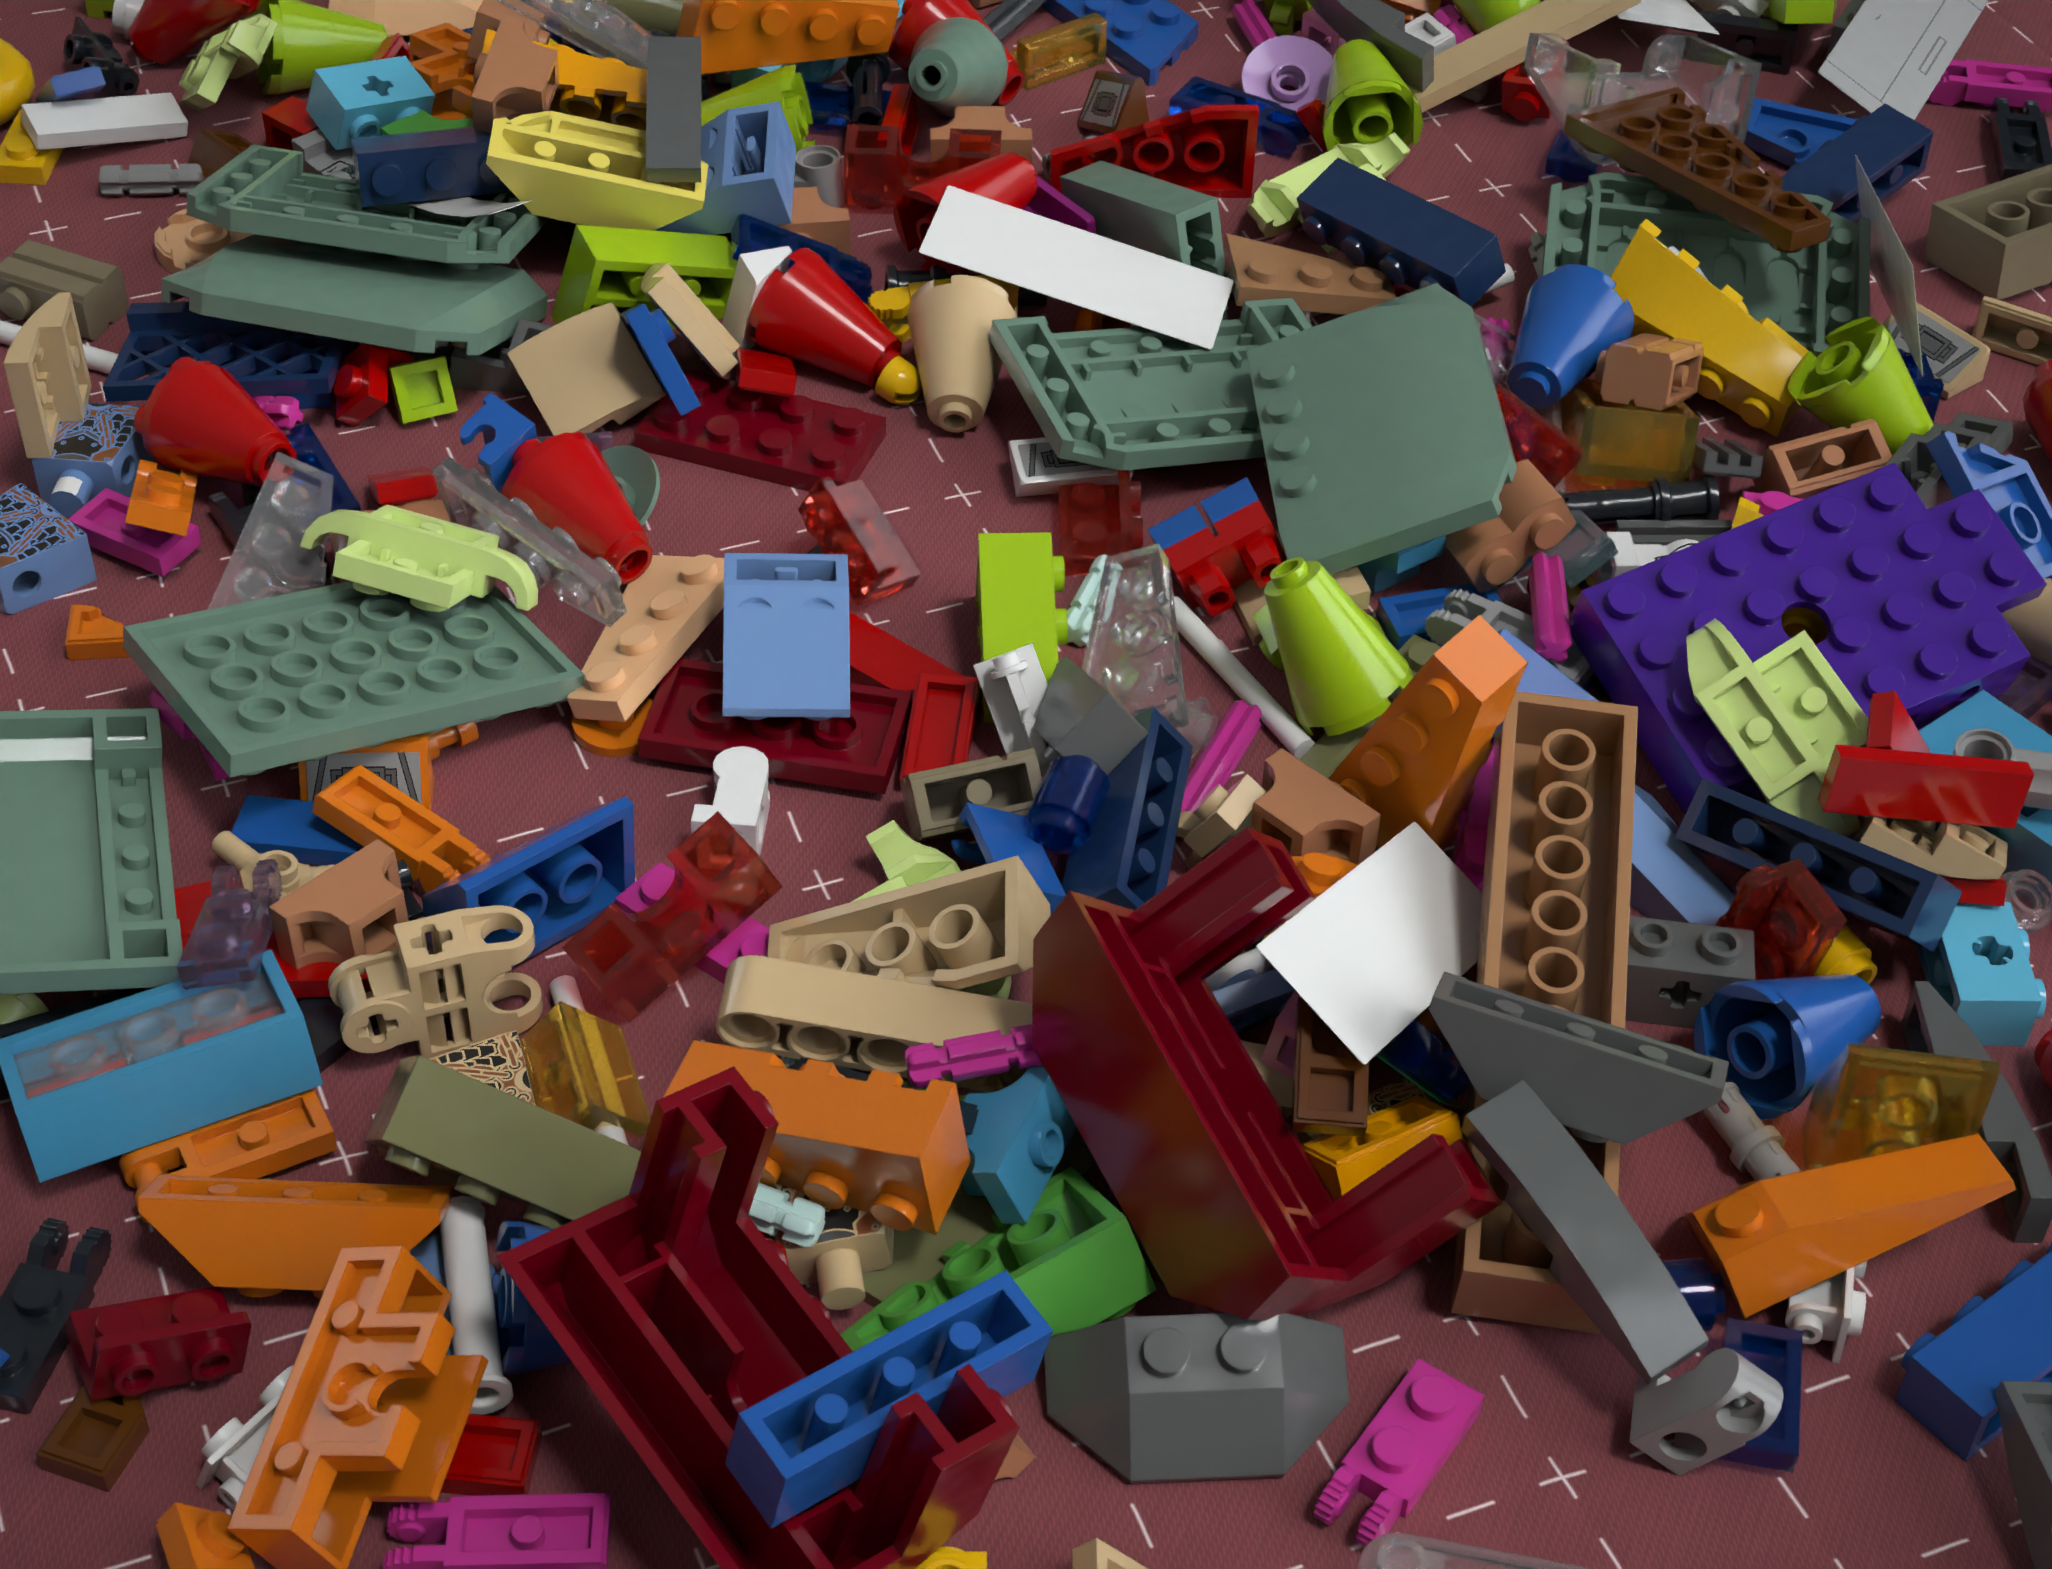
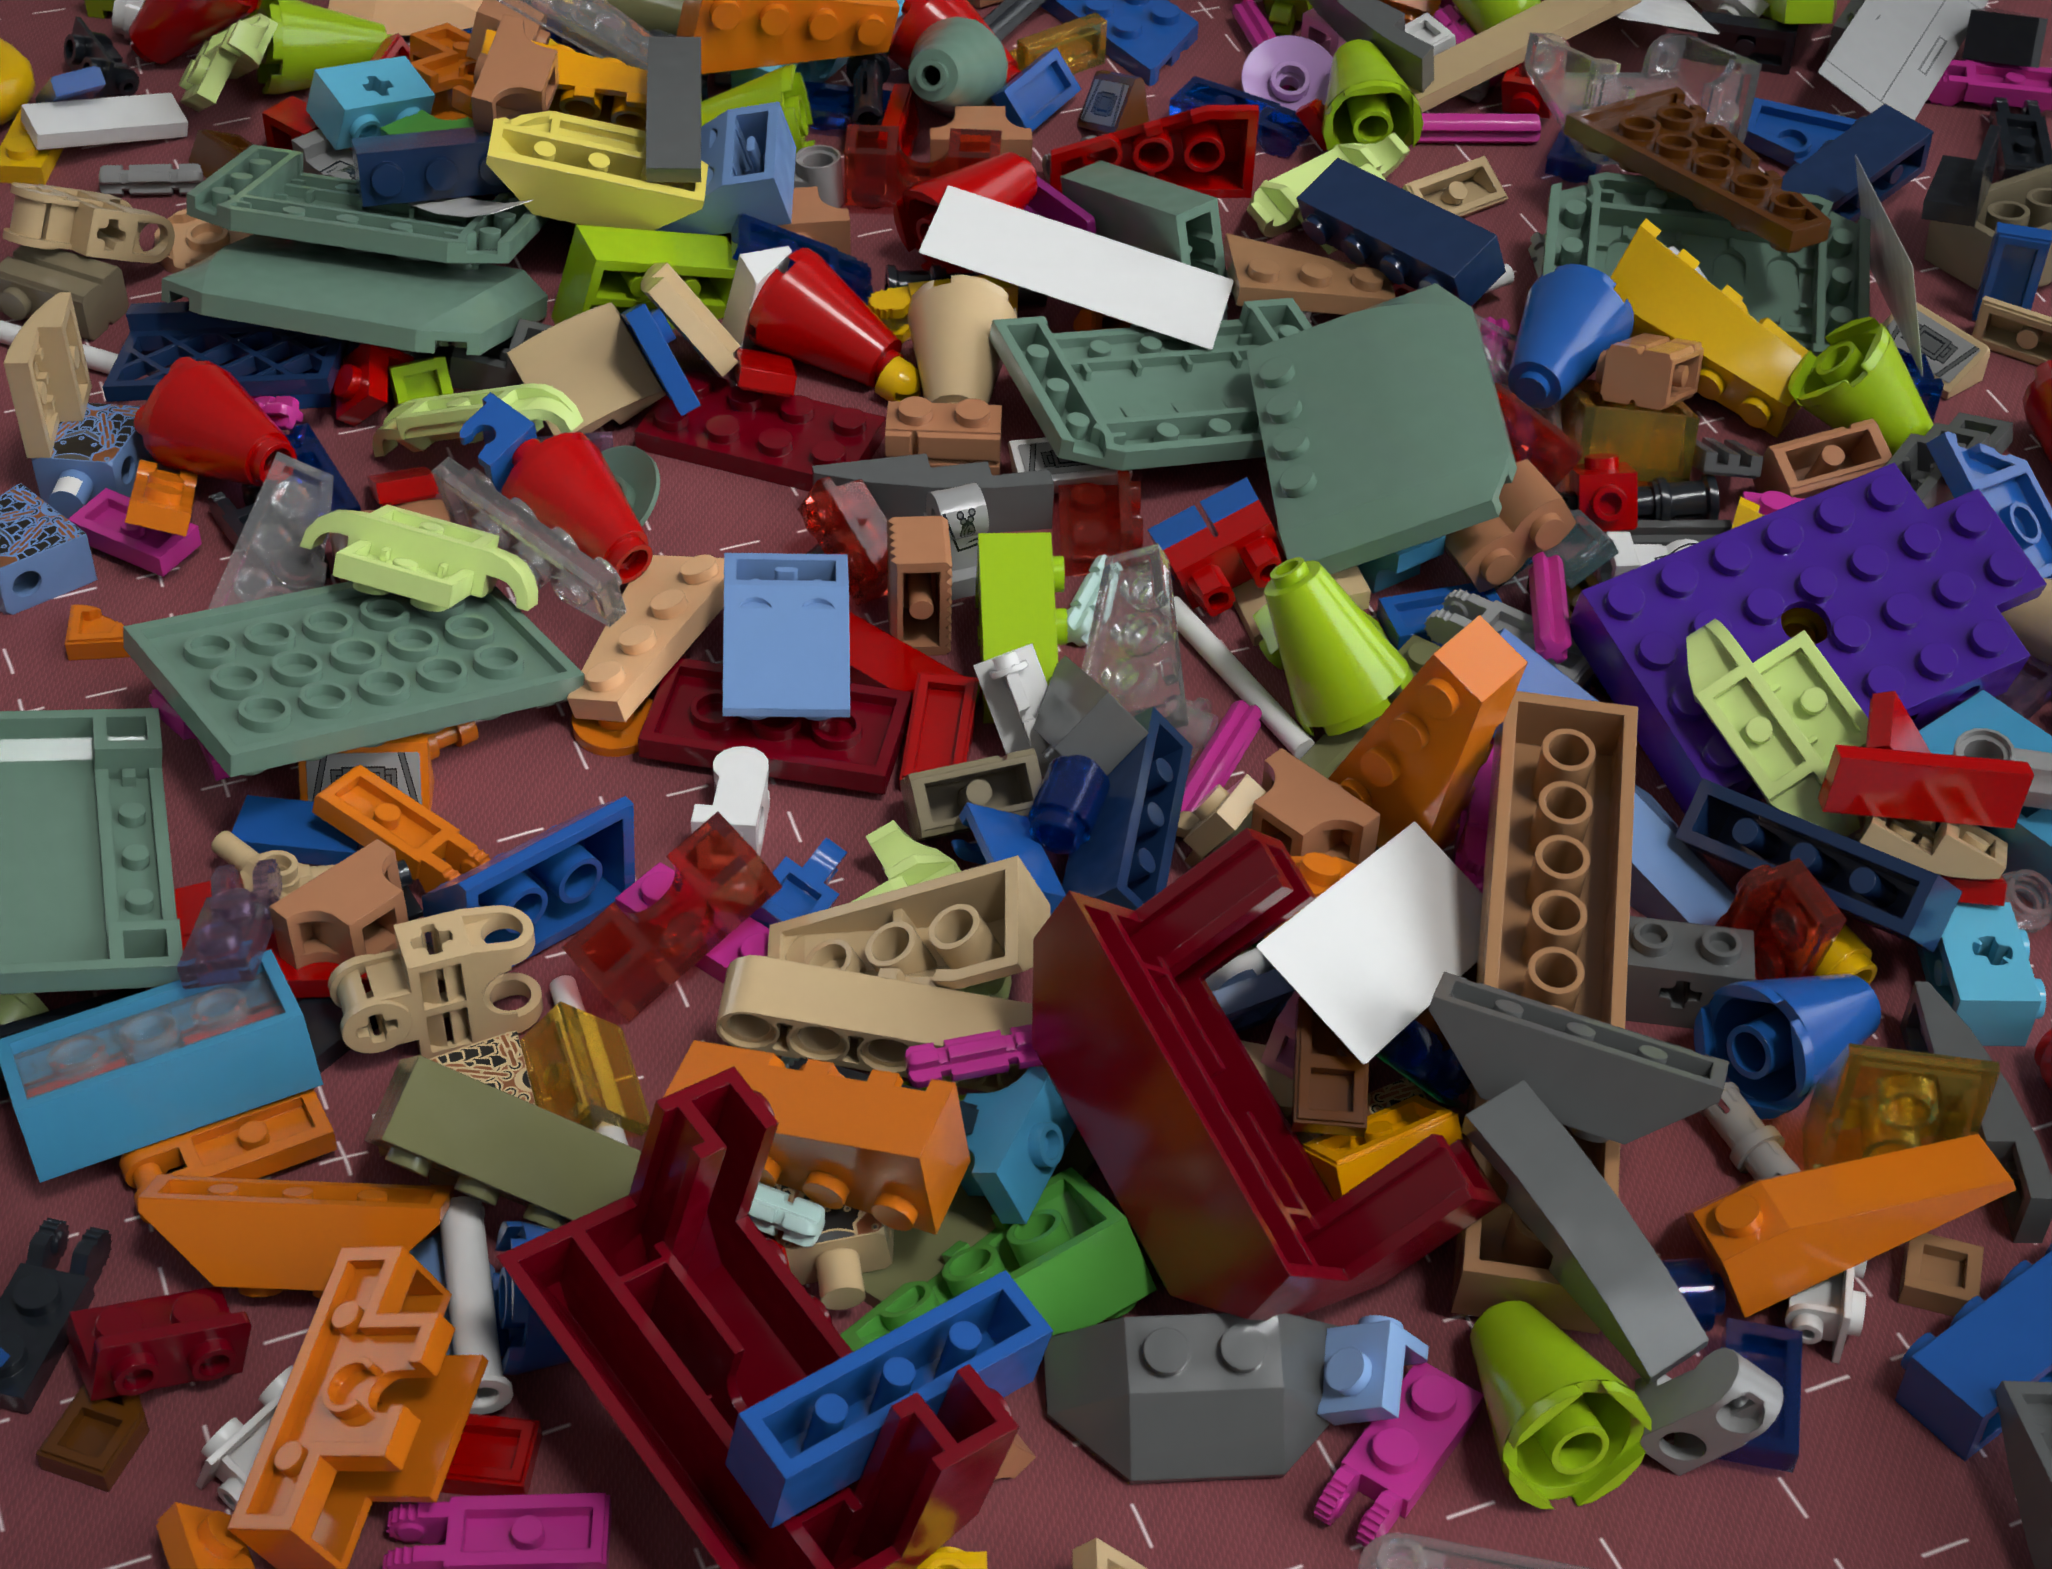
none -> tan piece [2,182,175,263]
none -> yellowish green plate [372,383,584,457]
none -> blue plate [744,837,848,928]
none -> dark grey slope [812,453,1054,533]
none -> nougat brick [885,396,1002,475]
none -> nougat brick [887,516,953,656]
none -> light grey leg [924,483,989,600]
none -> blue tile [991,47,1082,131]
none -> light blue bracket [1317,1315,1429,1425]
none -> tan slope [1402,156,1509,218]
none -> dark pink axle [1417,113,1541,144]
none -> lime cone [1470,1300,1652,1509]
none -> red bracket [1568,453,1638,532]
none -> medium nougat tile [1898,1233,1984,1317]
none -> black panel [1921,125,2001,227]
none -> black slope [1962,8,2048,68]
none -> blue tile [1972,222,2052,321]

